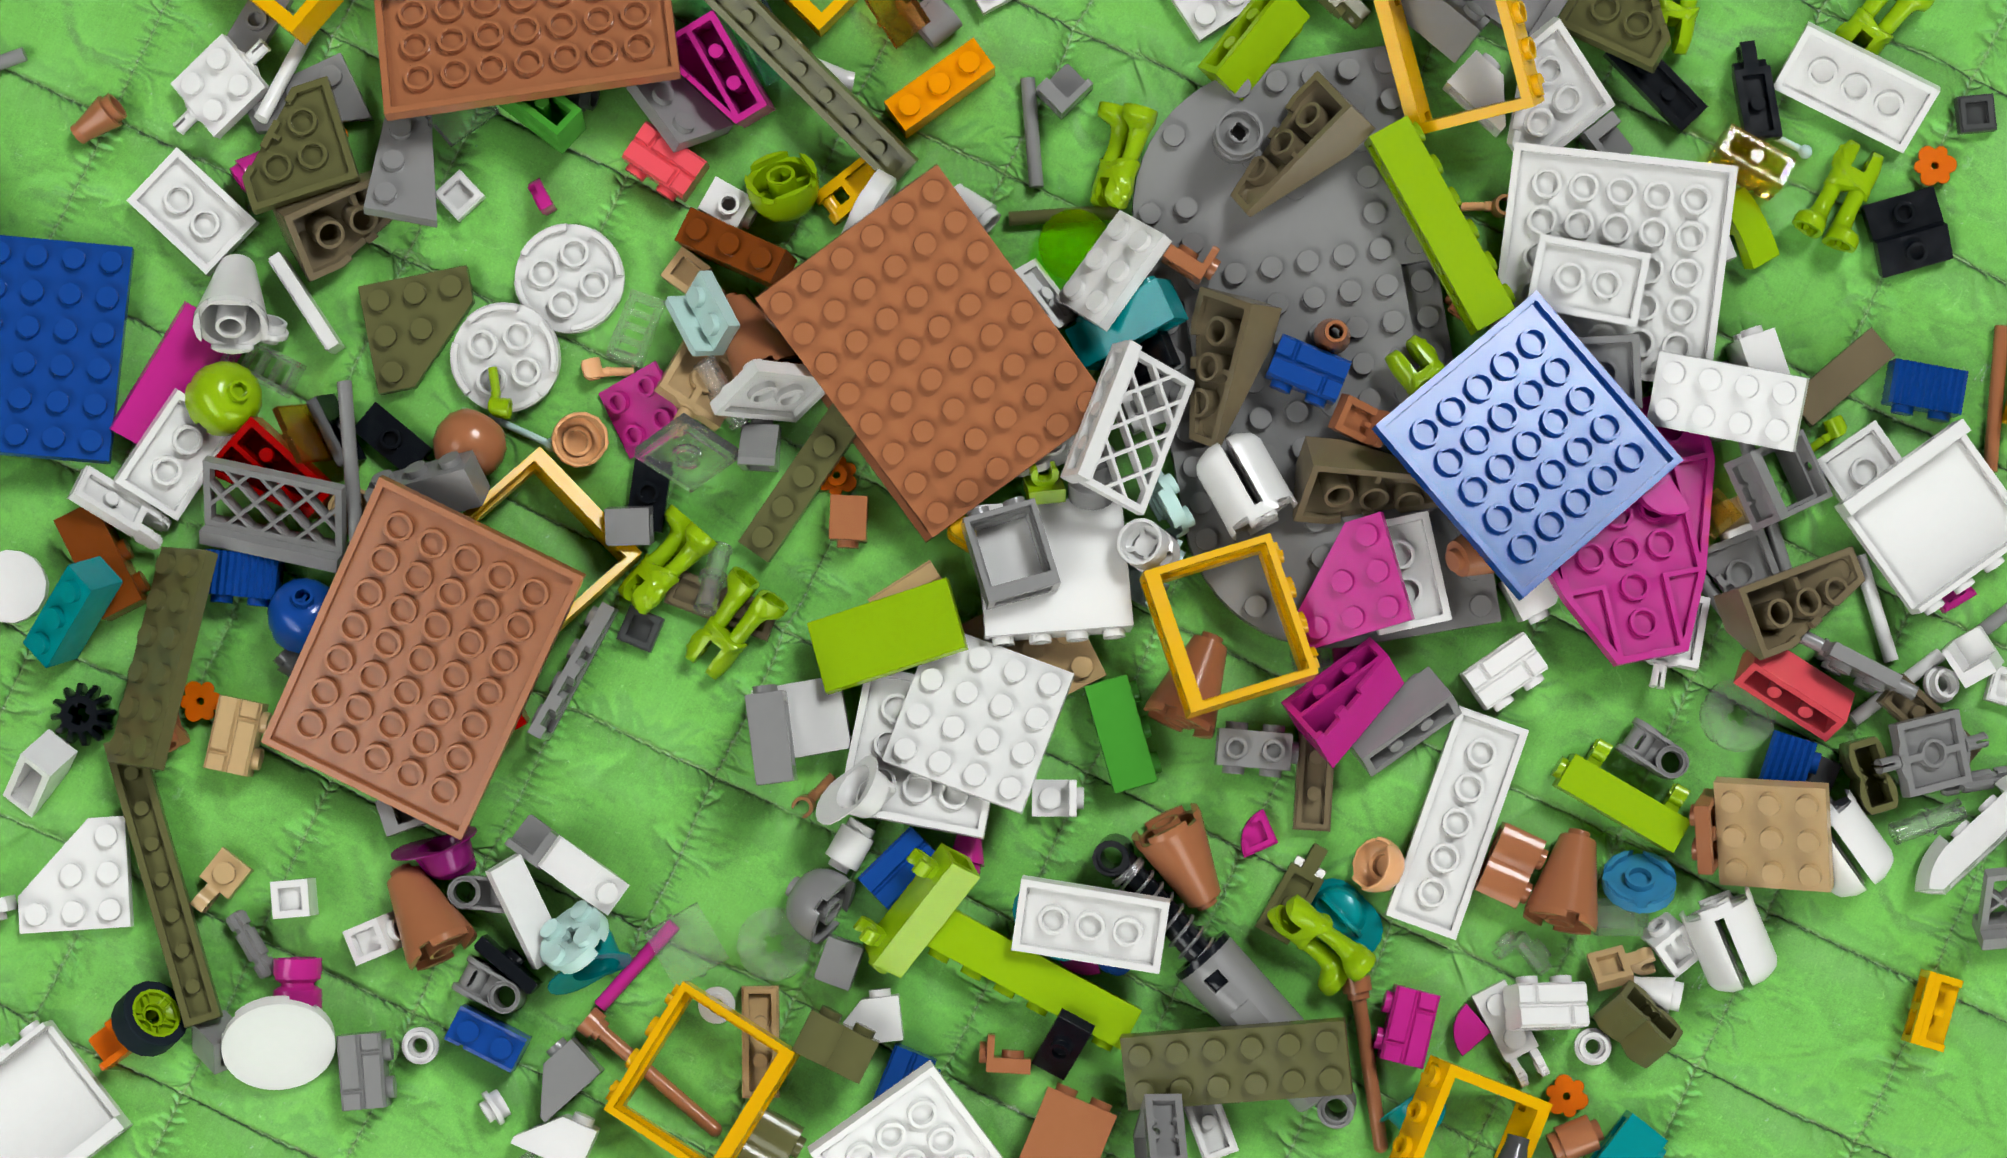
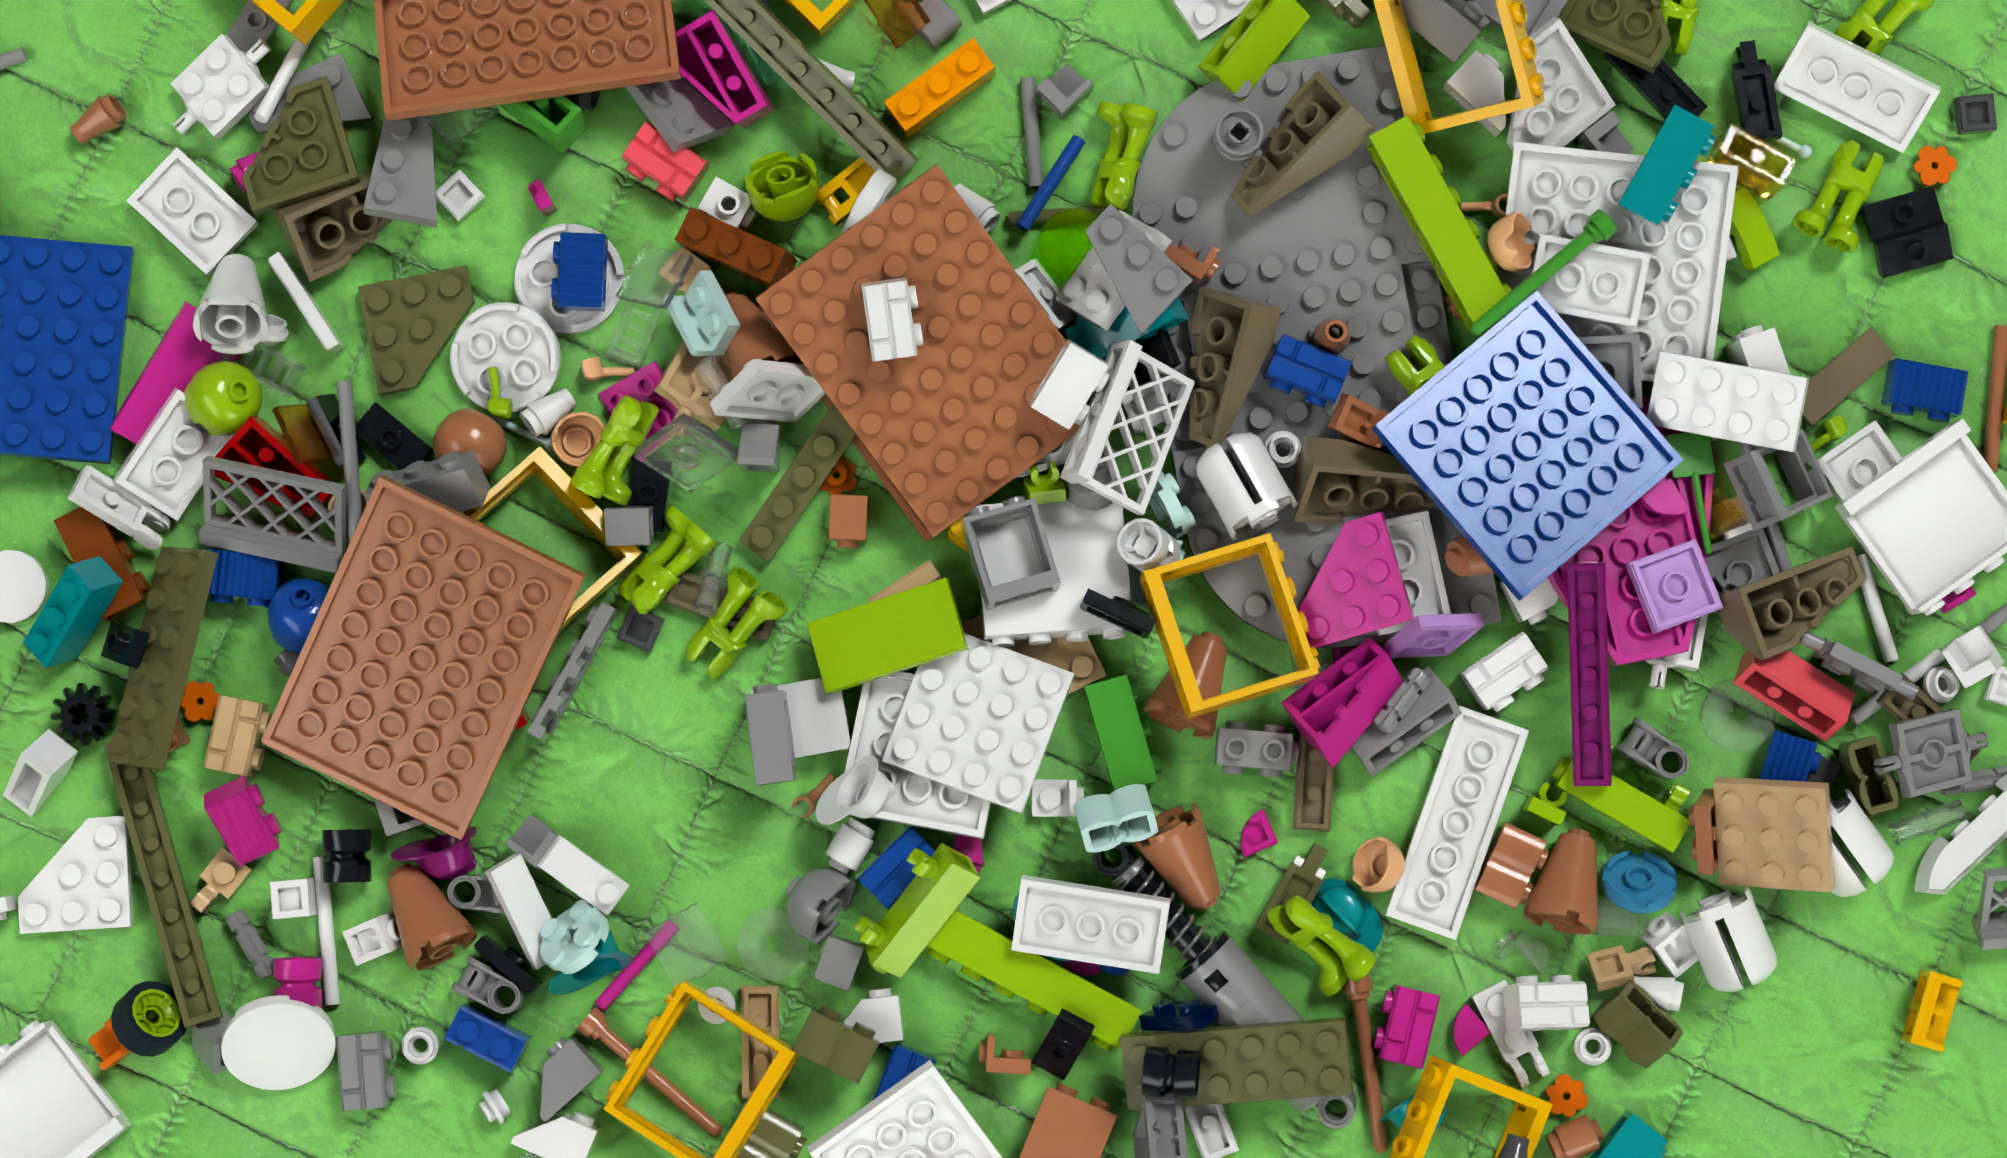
none -> black plate [101,620,149,669]
none -> dark pink brick [204,776,282,866]
none -> white bar [313,856,340,1005]
none -> black wheel [322,829,372,883]
none -> white cone [519,388,577,437]
none -> blue brick [551,232,608,311]
none -> lime piece [570,395,659,505]
none -> clear piece [616,245,694,310]
none -> white brick [861,277,923,361]
none -> blue bar [1015,135,1085,232]
none -> white brick [1028,339,1110,430]
none -> light aqua brick [1073,784,1159,852]
none -> black plate [1080,588,1156,639]
none -> light grey wing [1085,204,1193,336]
none -> clear blue plate [1139,1000,1219,1031]
none -> black wheel [1142,1046,1201,1100]
none -> white plate [1265,431,1301,468]
none -> light grey axle [1373,667,1431,734]
none -> lavender tile [1382,613,1484,658]
none -> bright green piece [1470,209,1617,337]
none -> light nougat hair [1487,211,1535,273]
none -> lime tile [1522,782,1567,826]
none -> magenta tile [1567,561,1612,786]
none -> teal brick [1618,105,1716,227]
none -> lavender tile [1625,539,1724,634]
none -> bright green piece [1665,432,1716,555]

